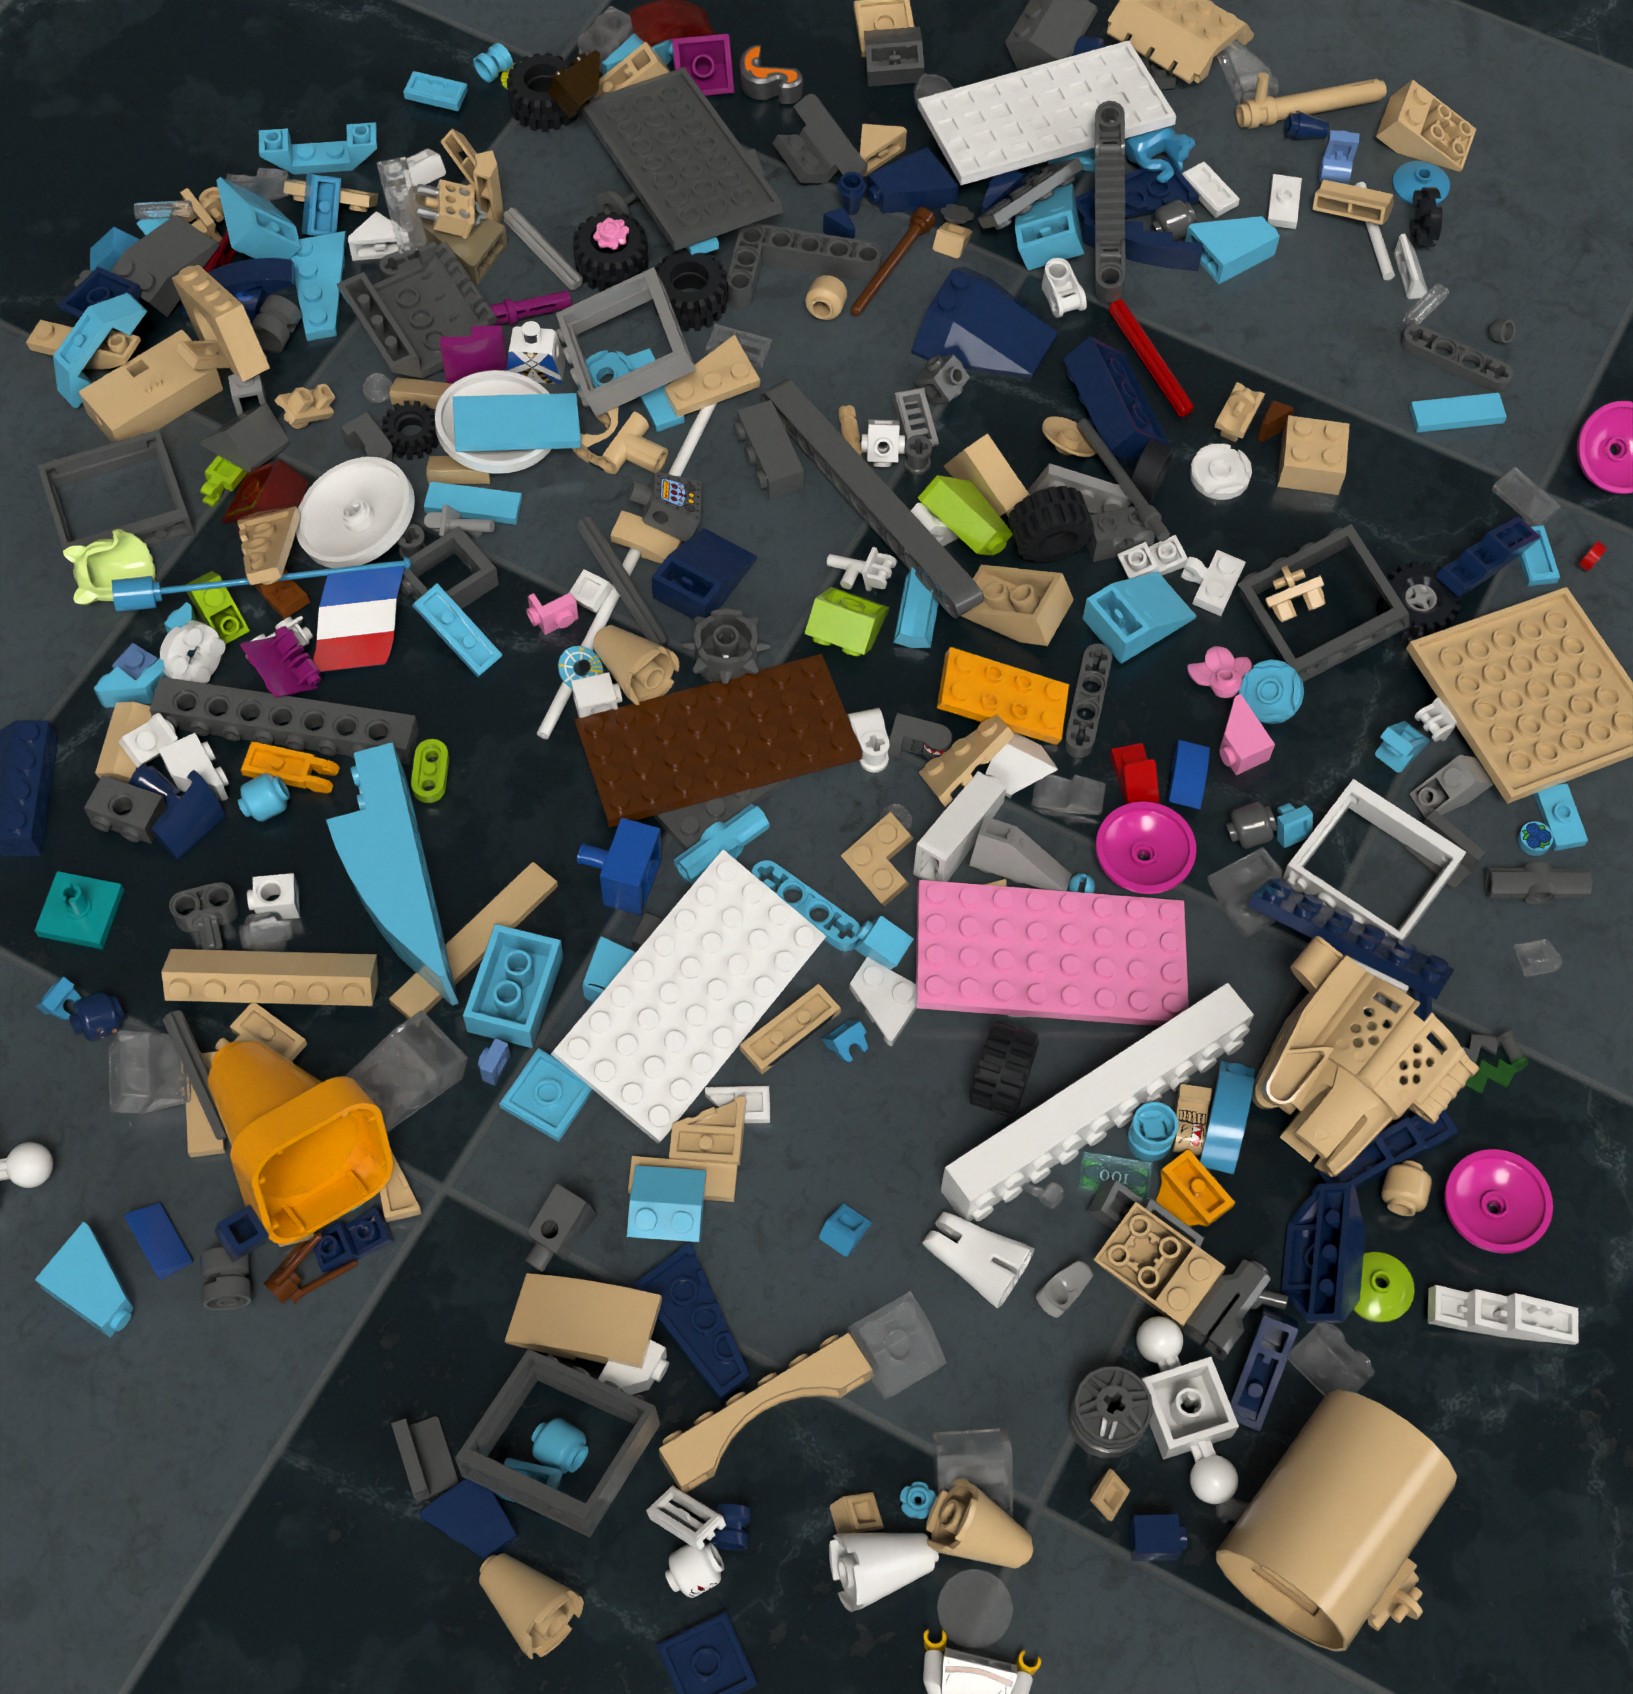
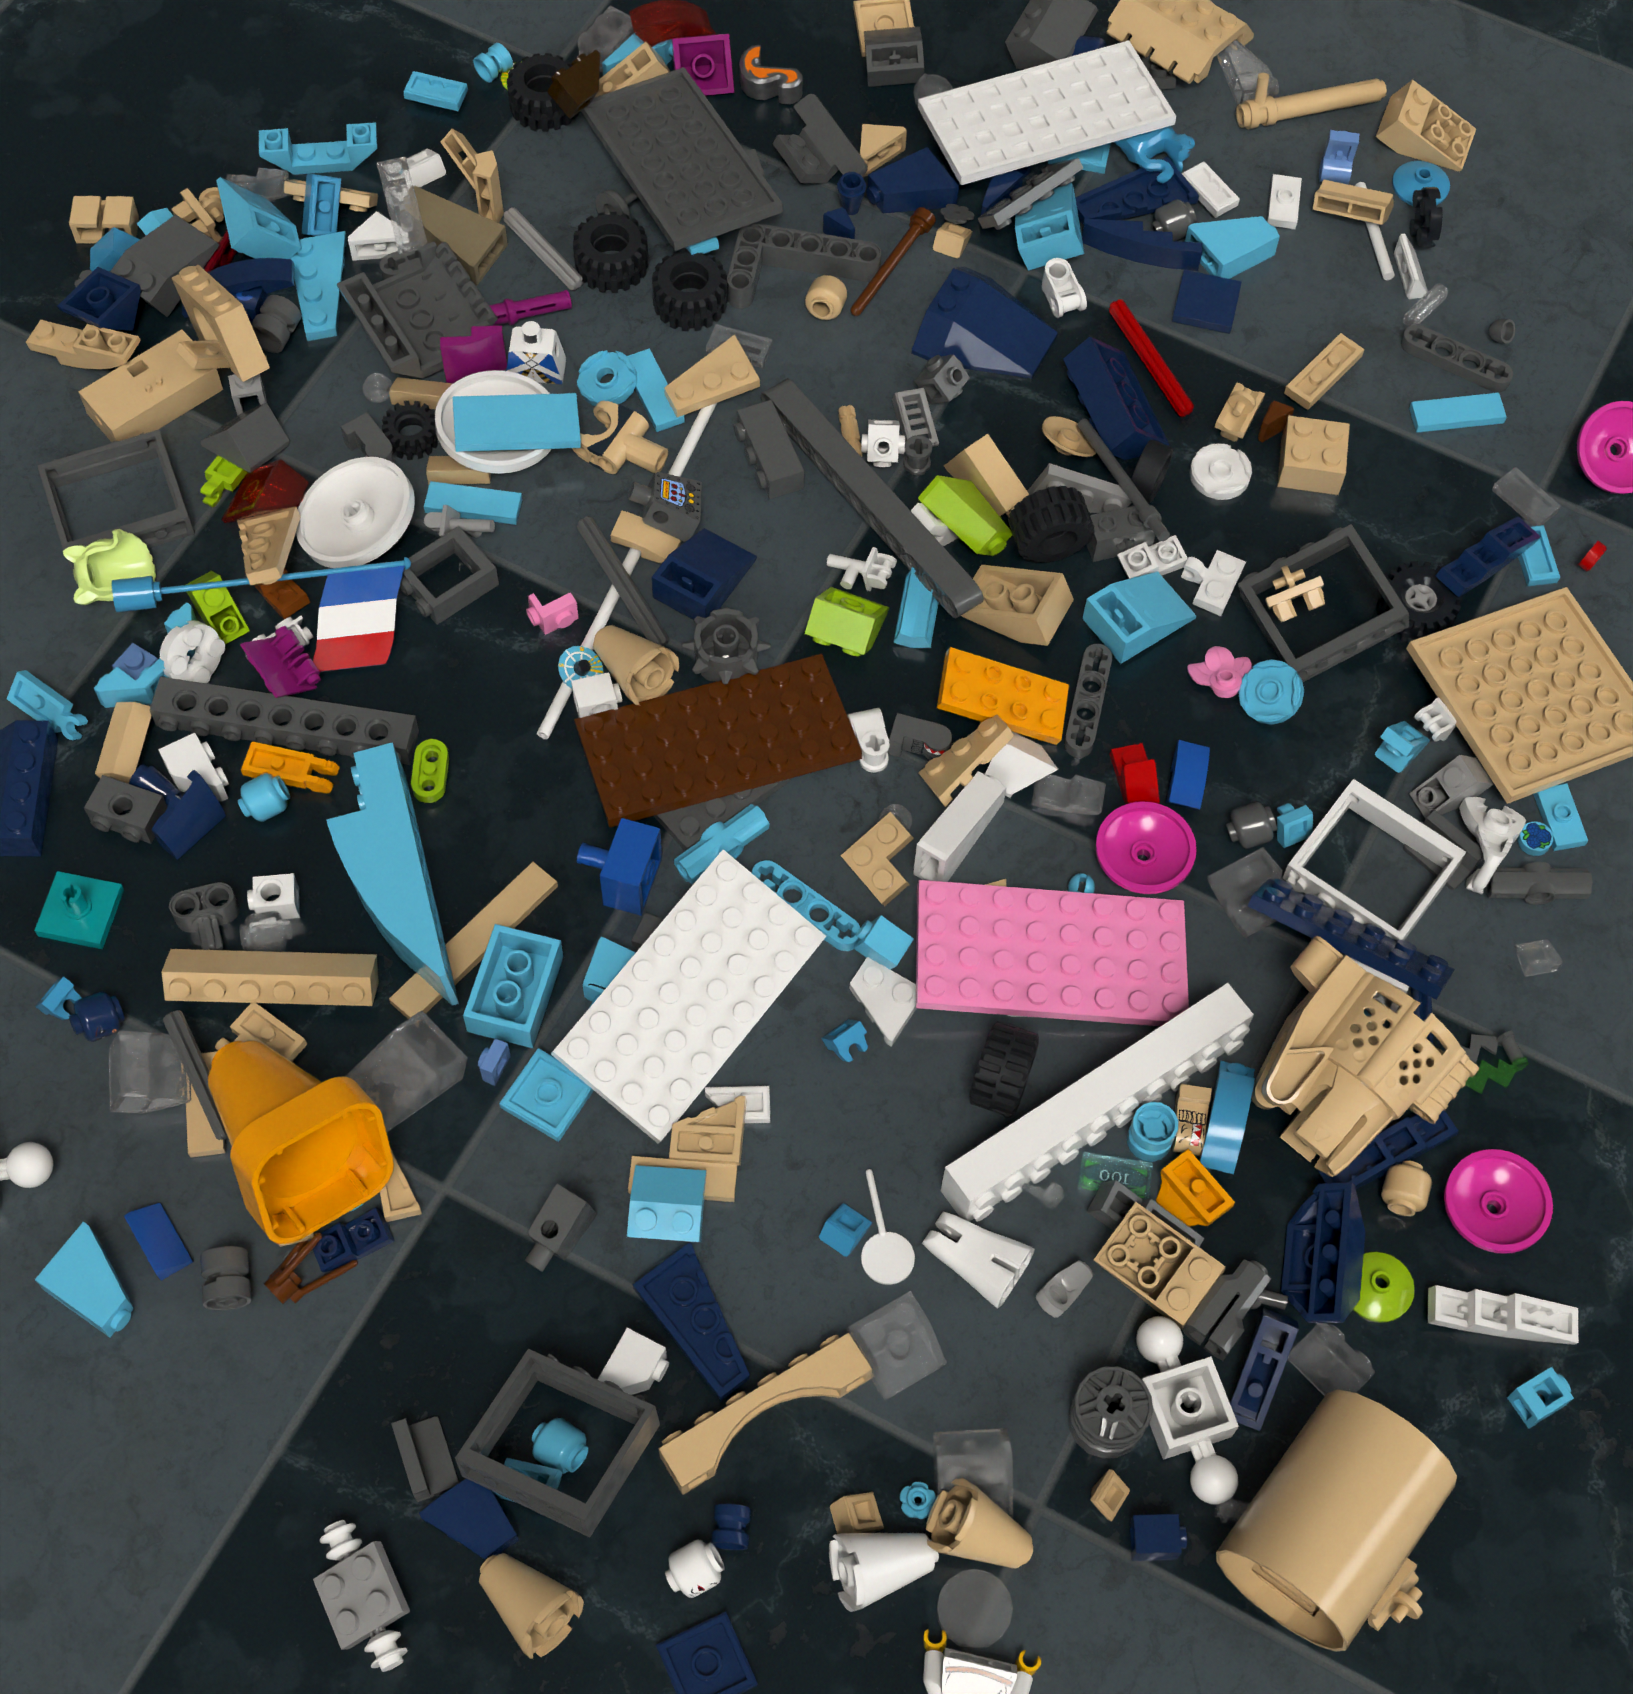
medium azure slope [53,293,147,409] -> none
white bracket [118,712,178,768] -> none
clear axle [134,200,194,220] -> none
dark blue brick [214,1205,269,1262] -> none
tan hips [274,384,335,429] -> none
dark grey bush [397,524,427,560] -> none
medium azure tile [412,583,503,677] -> none
tan piece [416,179,486,239] -> none
tan slope [505,1273,662,1369] -> none
light grey window [556,267,696,417] -> none
white plate [569,569,613,613] -> none
bright pink plant [593,217,629,250] -> none
white tile [646,1485,726,1551] -> none
tan plate [740,984,841,1074] -> none
light grey slope [969,817,1072,891] -> none
dark grey gear [1095,101,1126,302] -> none
bright pink slope [1219,694,1275,775] -> none
dark blue cone [1284,110,1329,140] -> none
none -> medium azure plate [7,670,88,740]
none -> tan piece [69,195,139,243]
none -> light grey plate [313,1520,410,1672]
none -> white piece [861,1169,915,1285]
none -> dark blue tile [1172,270,1242,334]
none -> tan plate [1284,333,1365,410]
none -> white animal [1459,797,1526,894]
none -> medium azure brick [1507,1367,1574,1429]

